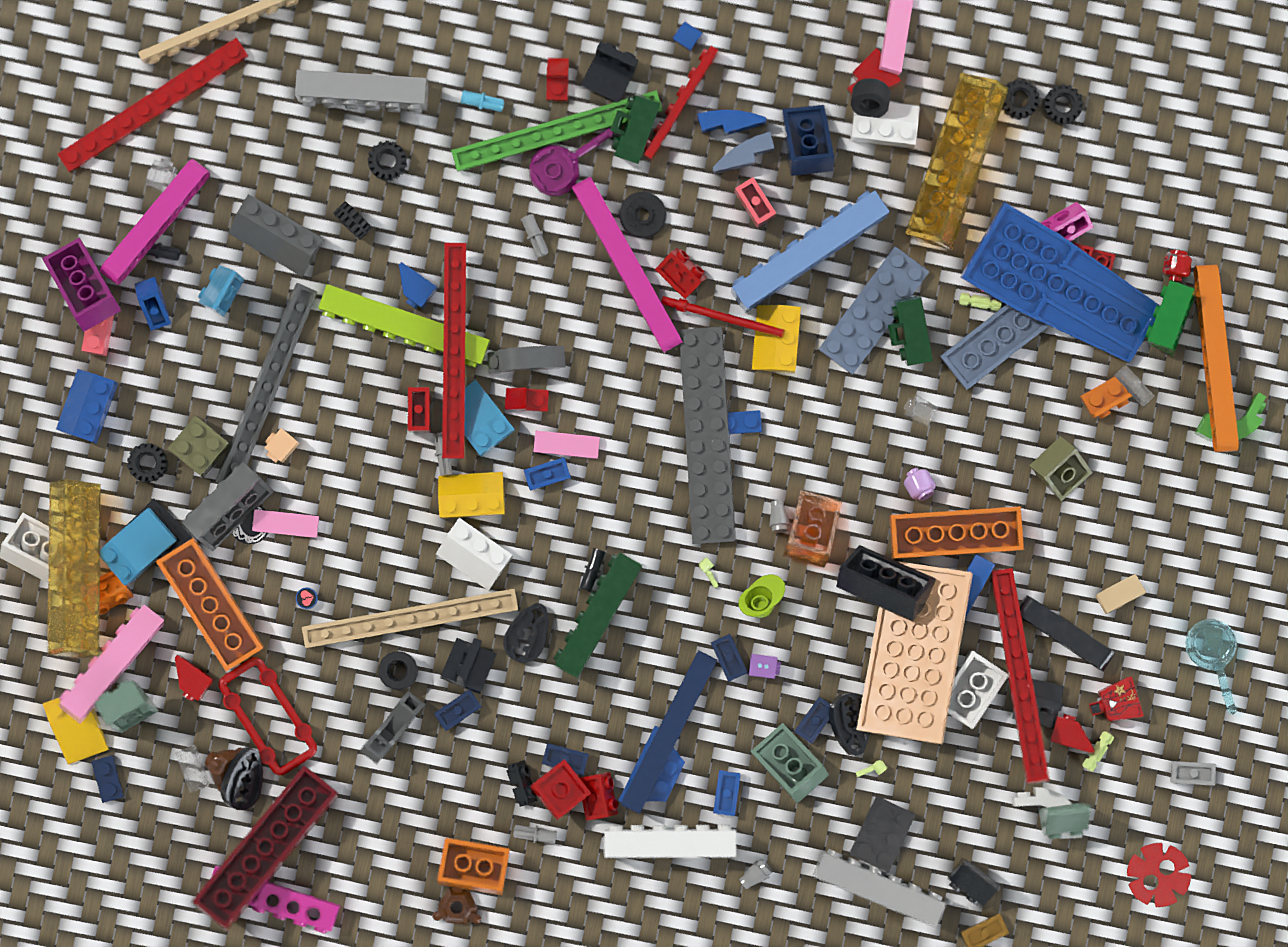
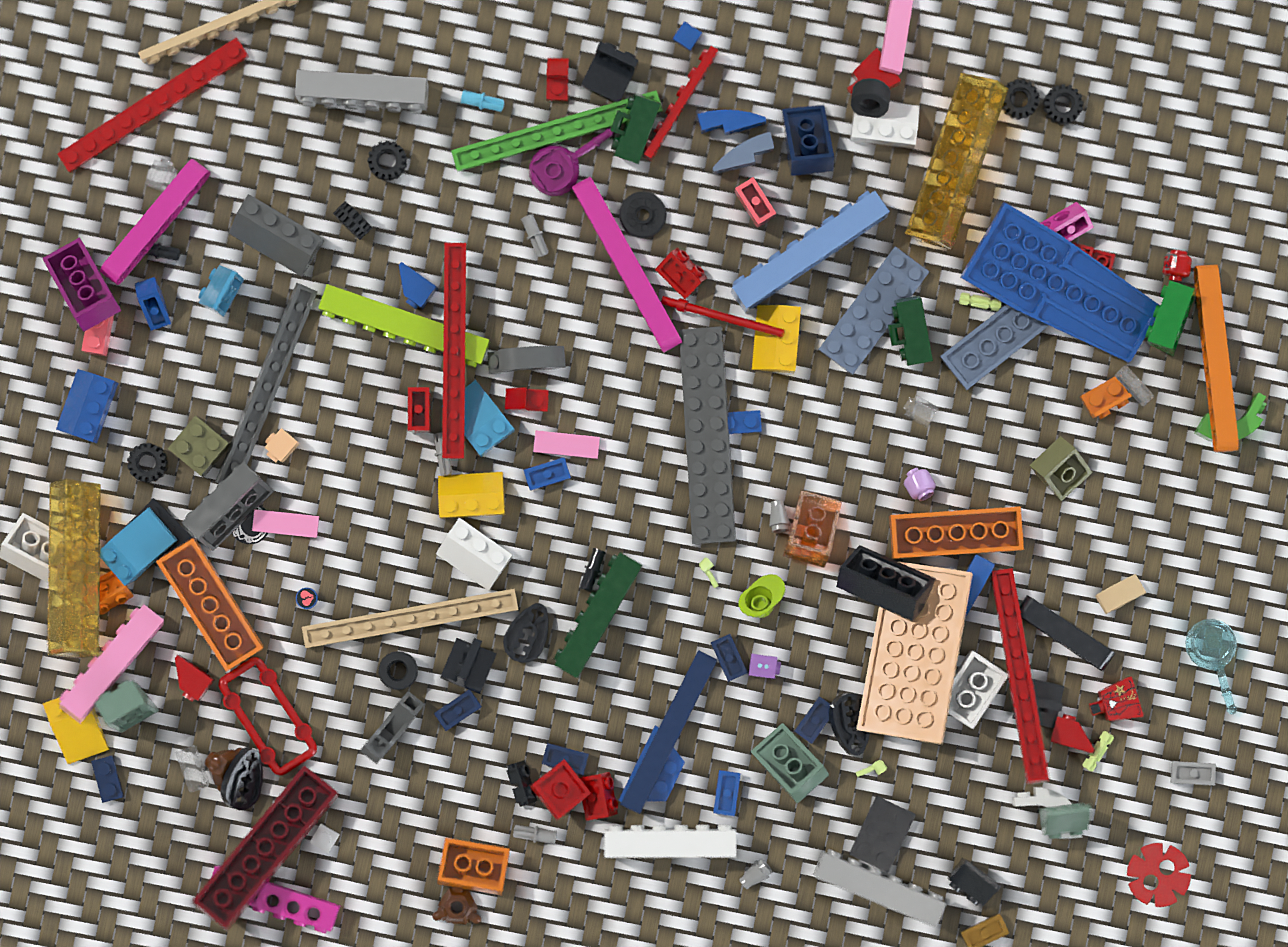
none -> white plate [310,823,340,853]

